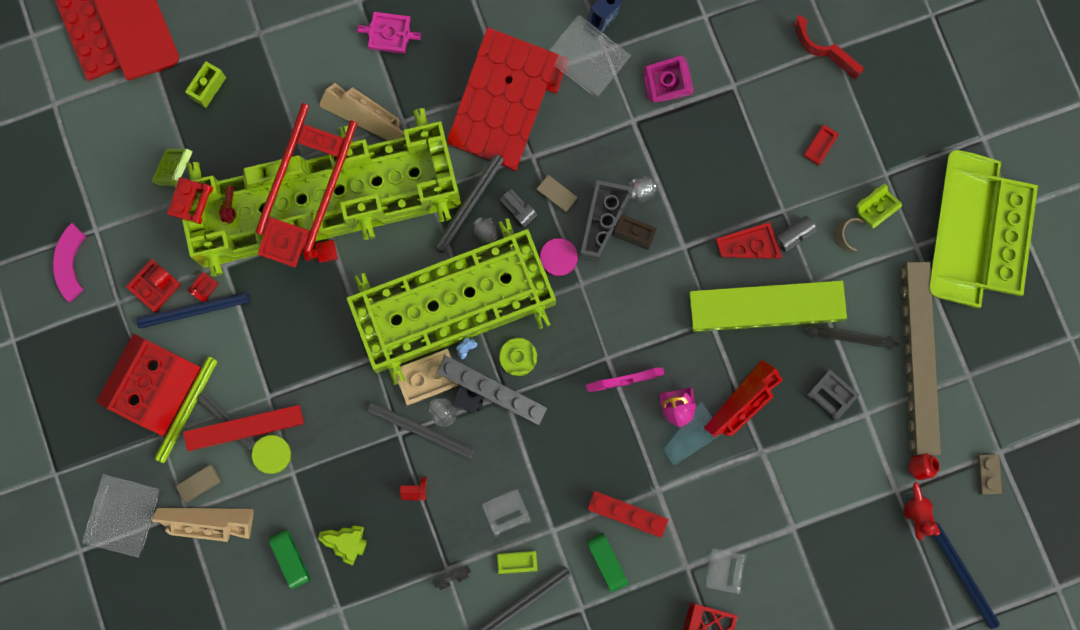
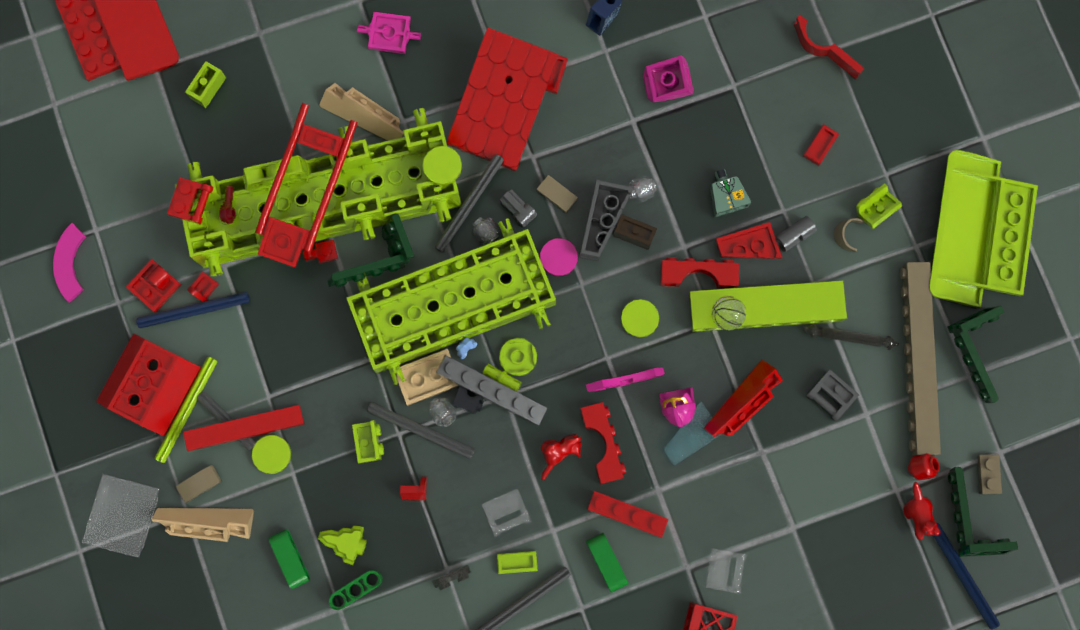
lime tile [151,149,193,186] -> none
clear piece [549,15,631,97] -> none
none -> dark green bracket [328,214,414,287]
none -> green beam [329,570,383,610]
none -> lime bracket [352,420,384,464]
none -> lime tile [423,146,462,186]
none -> lime pin [483,363,522,392]
none -> red animal [541,434,582,480]
none -> red arch [580,402,626,485]
none -> lime tile [621,299,659,338]
none -> red arch [660,257,739,289]
none -> sand green torso [710,169,751,217]
none -> clear piece [711,296,746,330]
none -> dark green bracket [947,305,1005,403]
none -> dark green bracket [948,467,1018,557]

